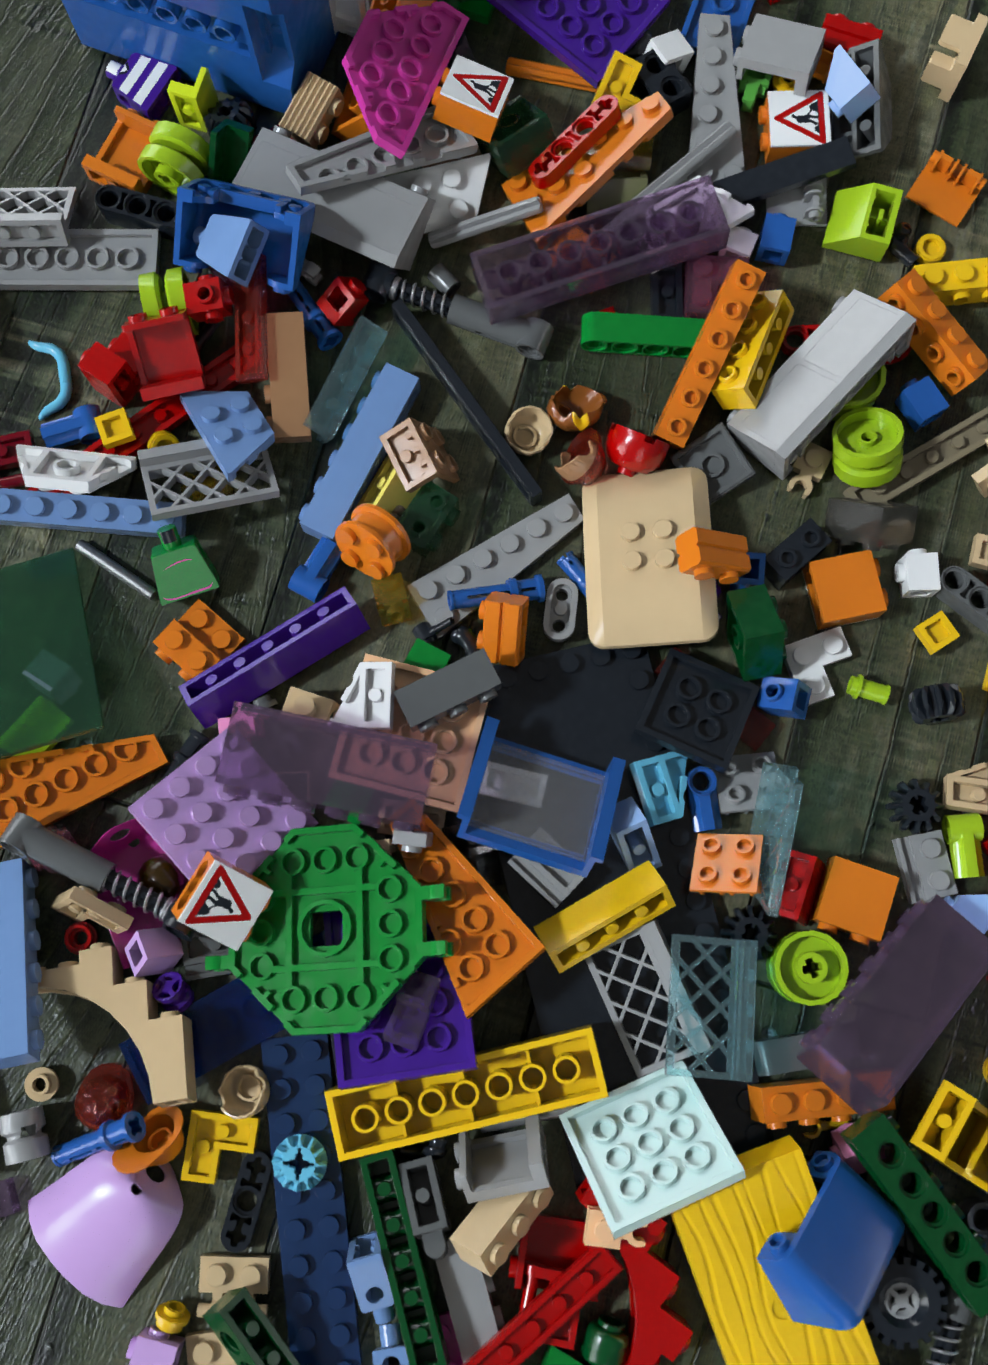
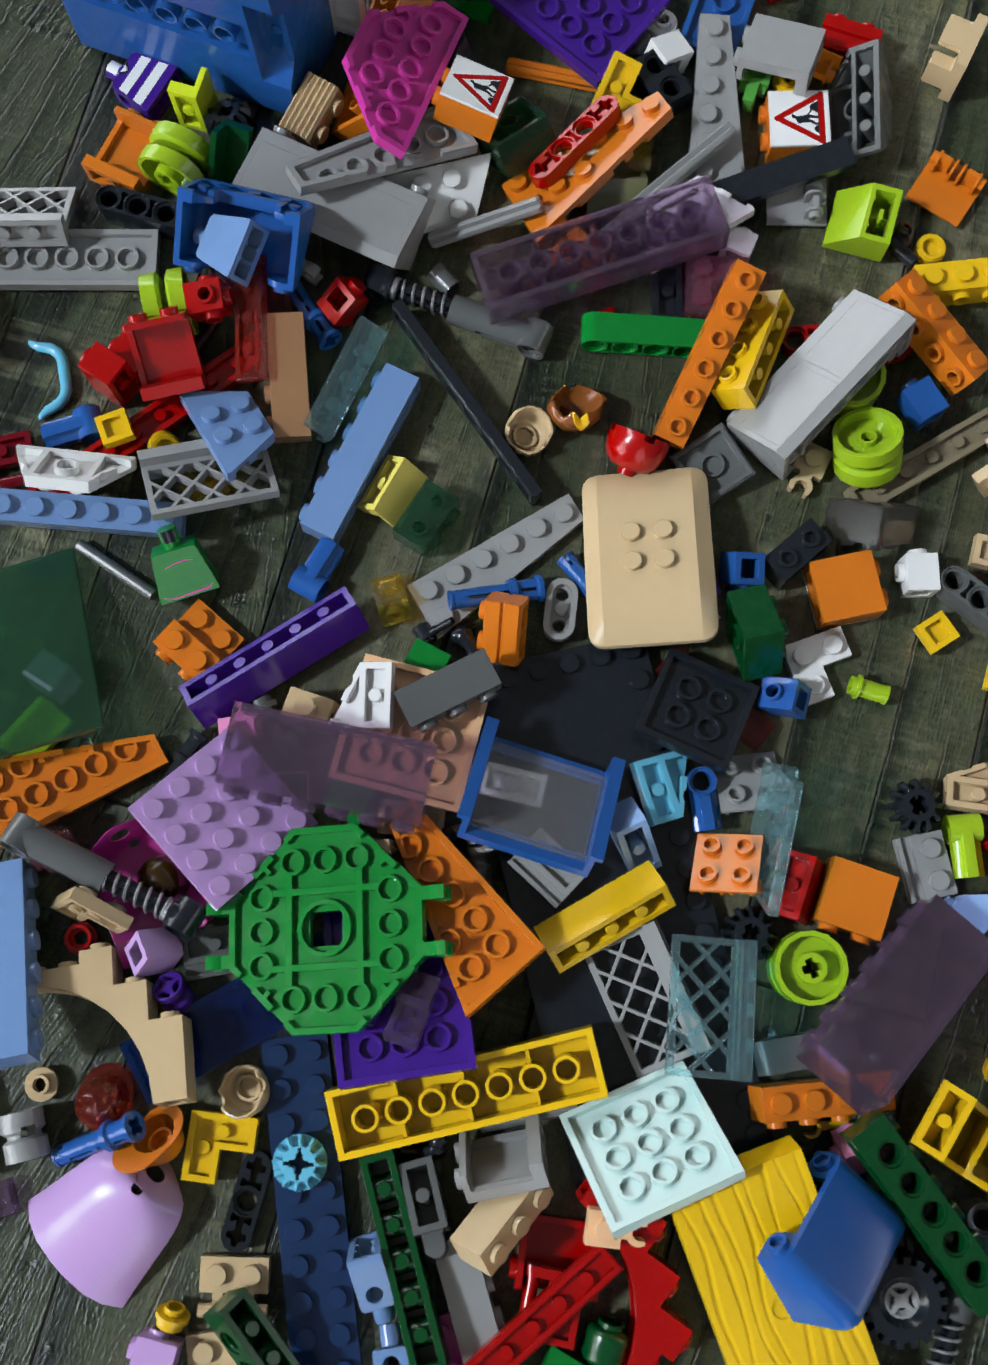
piece [171,851,274,951] -> none
orange wheel [335,503,411,580] -> none
medium nougat bracket [379,417,460,493] -> none
light grey plate [392,829,433,853] -> none
piece [554,428,607,485] -> none
orange brick [675,527,751,584] -> none
blue brick [755,213,797,266] -> none
light blue slope [825,45,881,123] -> none
black gear [908,682,966,725] -> none
none -> white plate [649,10,677,37]

